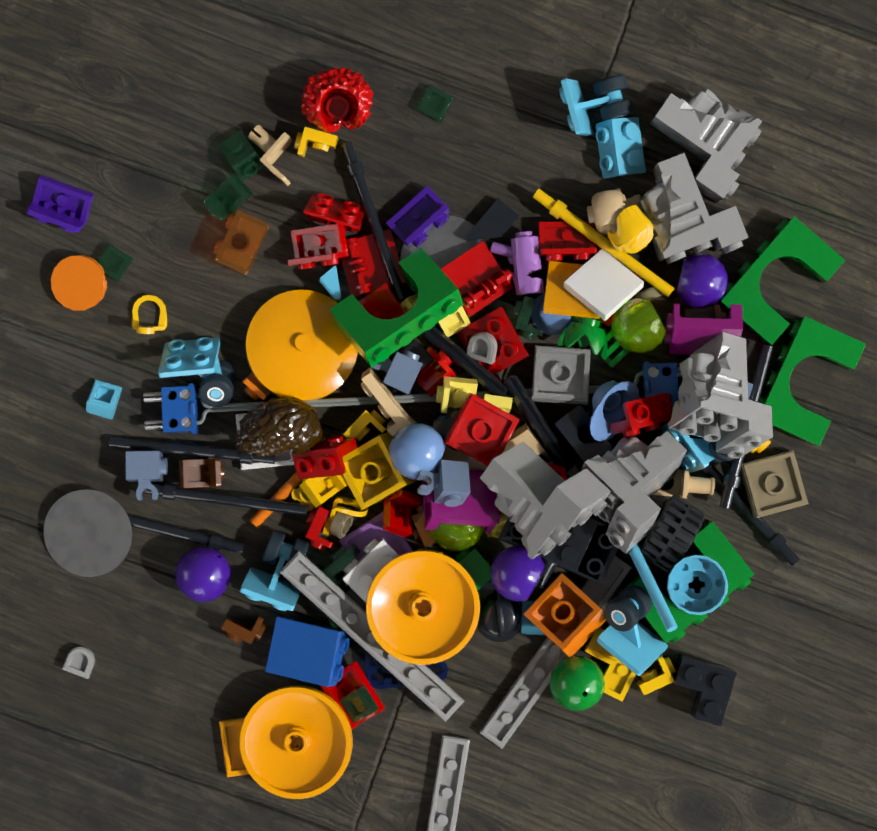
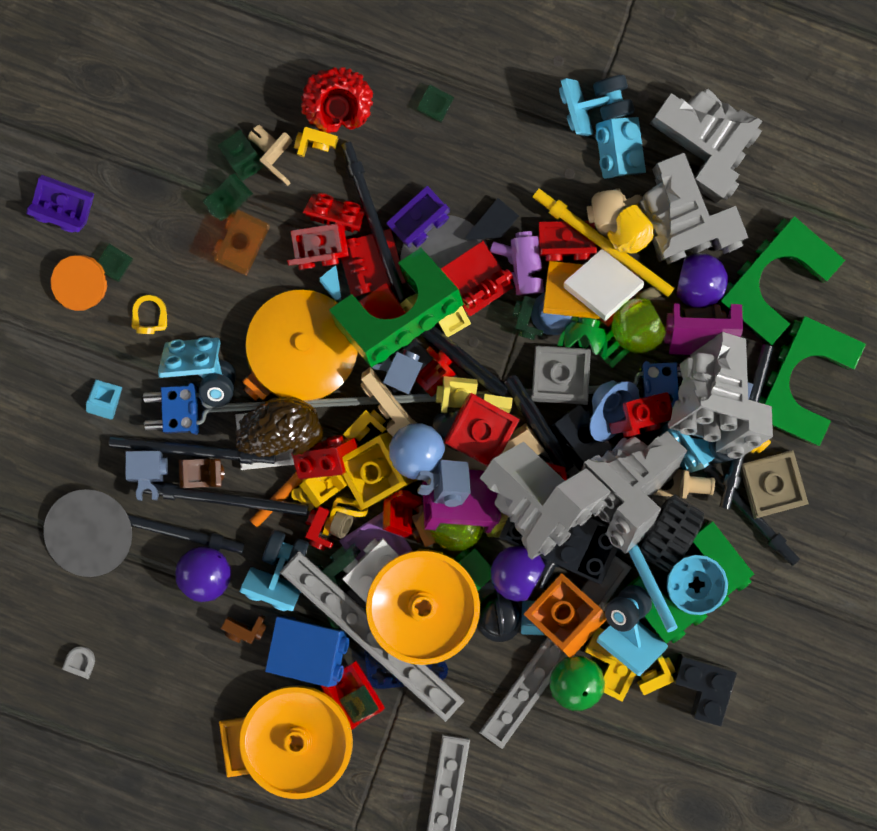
red hinge [457,307,529,375] -> none
light grey tile [466,332,497,364] -> none

